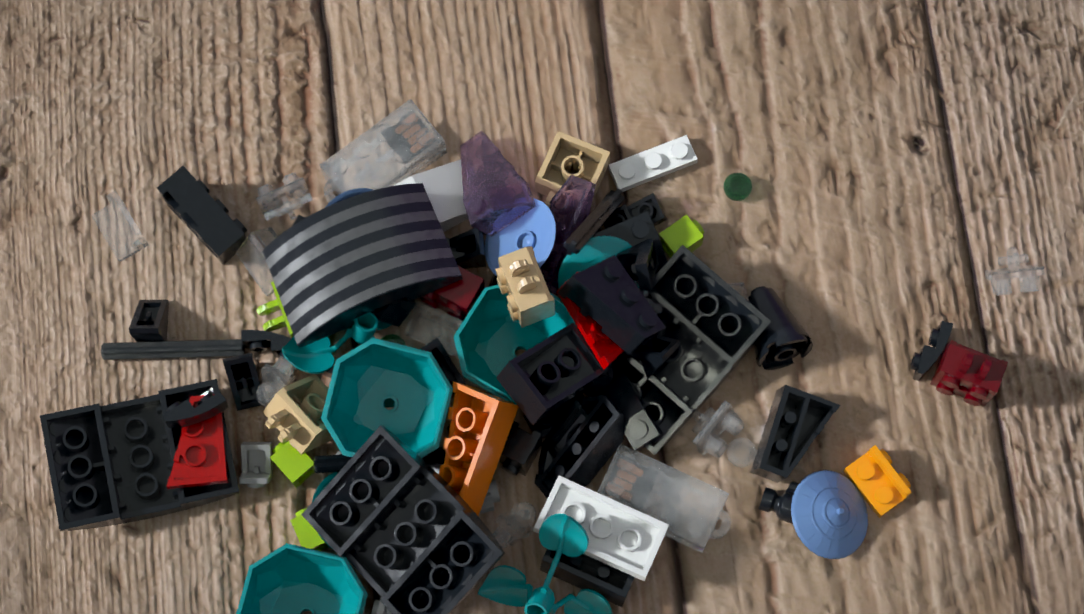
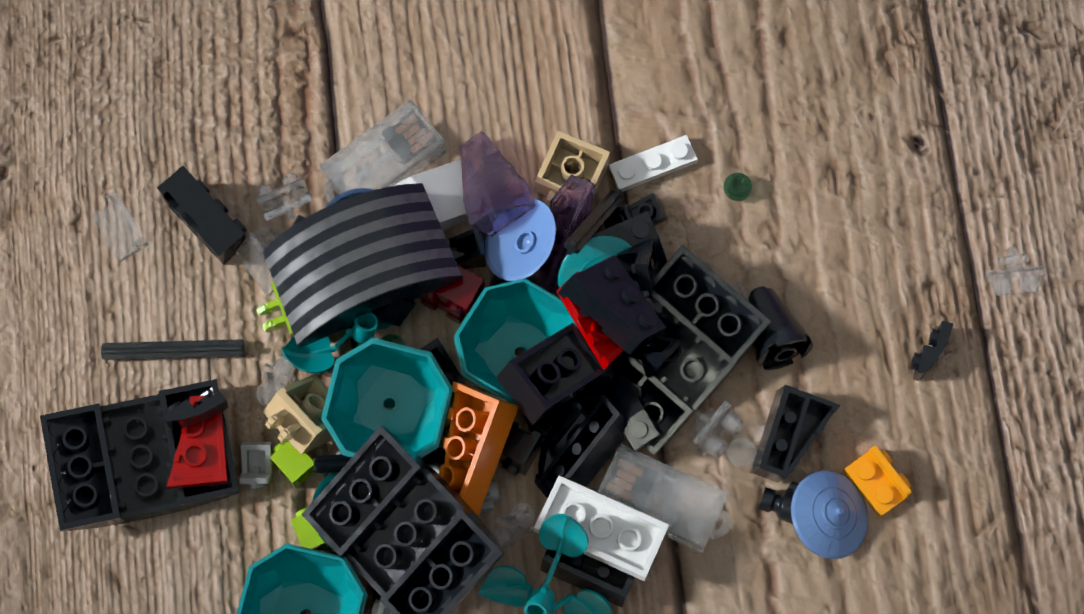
black slope [129,300,169,342] -> none
black slope [223,353,266,411] -> none
black slope [241,330,291,361] -> none
clear panel [404,301,463,357] -> none
tan hinge [495,246,555,328] -> none
lime brick [659,214,704,258] -> none
dark red hinge [930,340,1008,406] -> none

